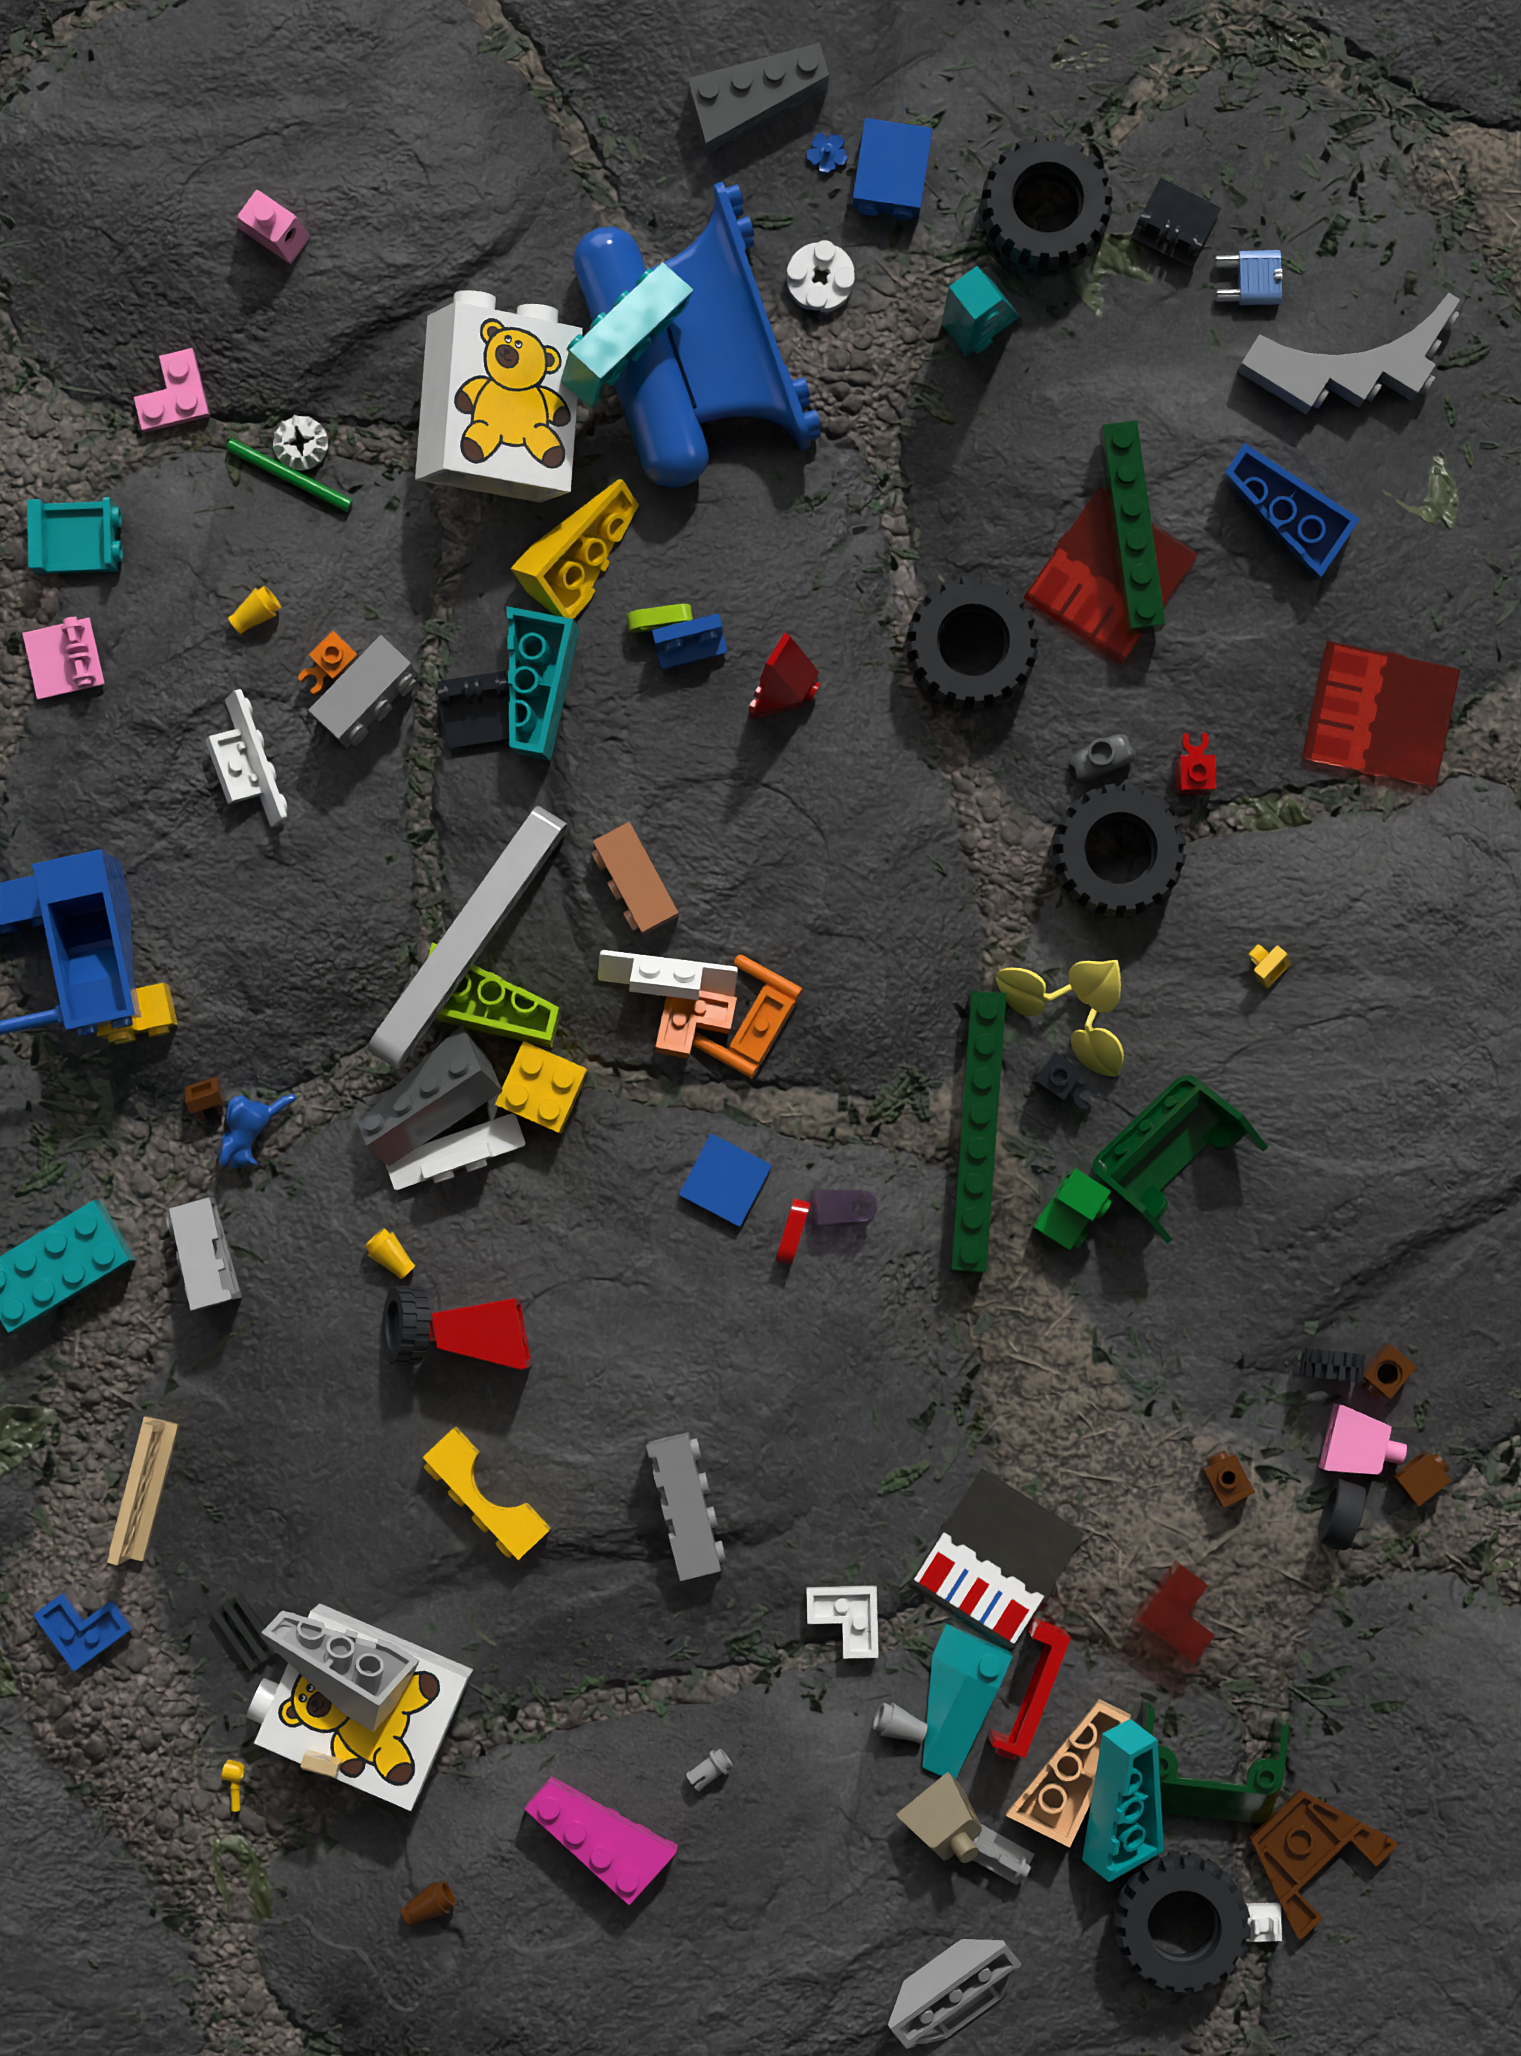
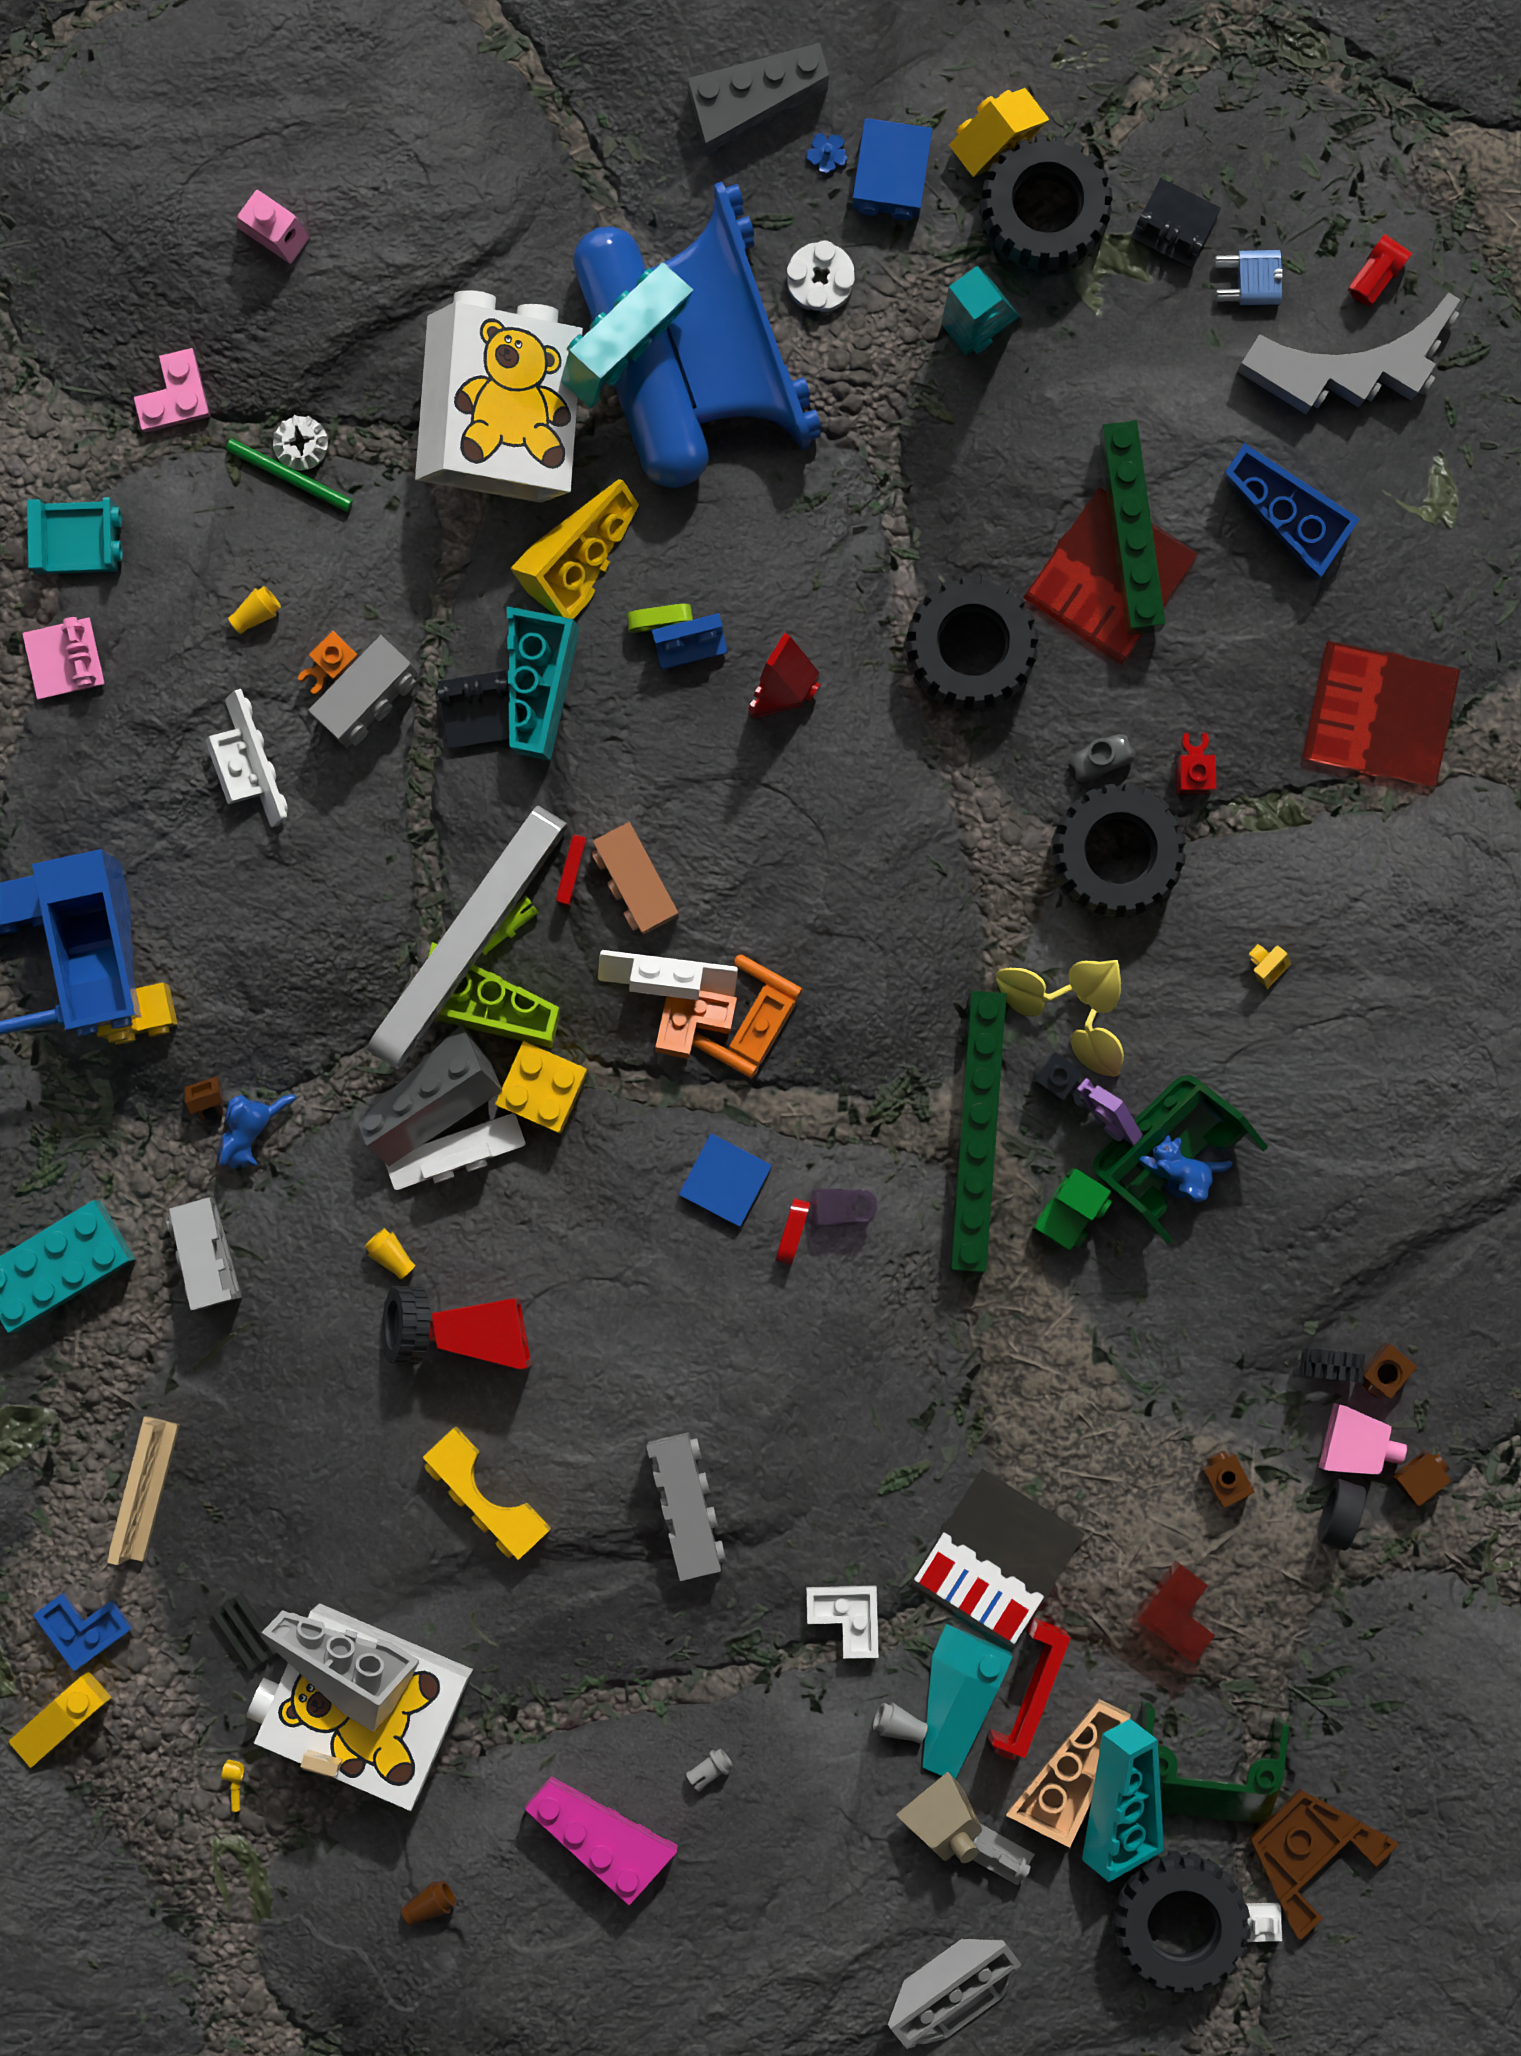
none -> yellow slope [8,1671,112,1768]
none -> lime pin [482,896,539,955]
none -> red tile [556,834,588,908]
none -> yellow brick [949,88,1050,177]
none -> medium lavender plate [1077,1078,1143,1145]
none -> blue animal [1139,1135,1232,1202]
none -> red piece [1347,234,1413,307]

